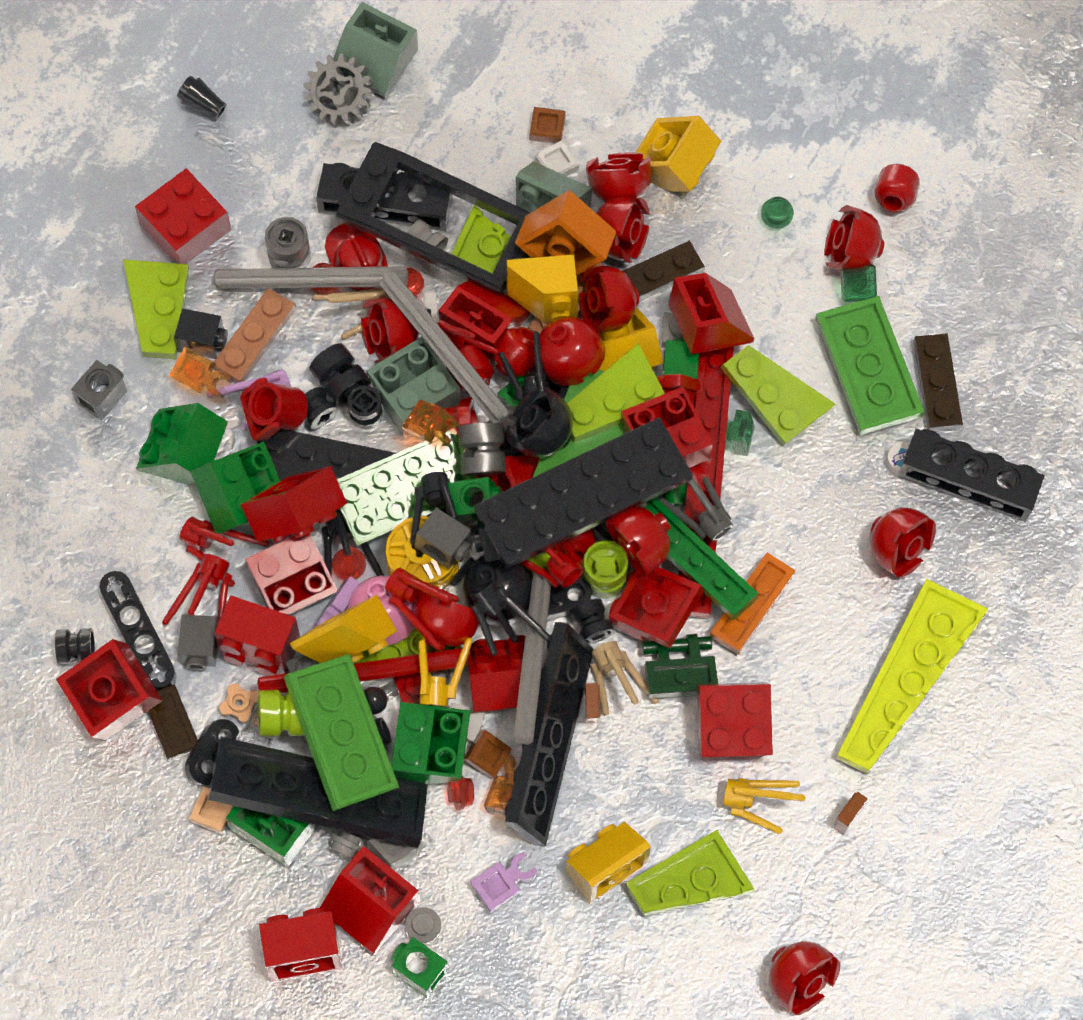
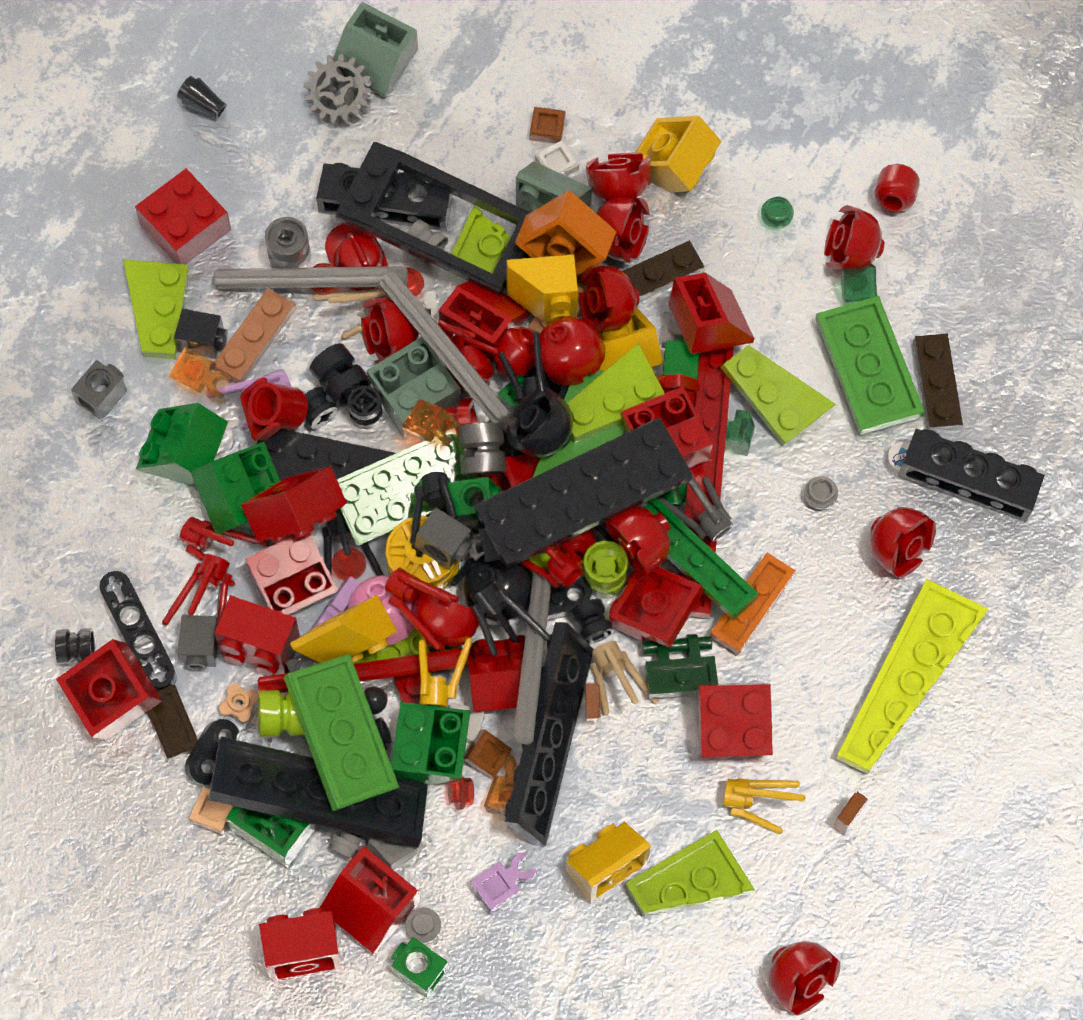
none -> light grey plate [804,476,838,510]

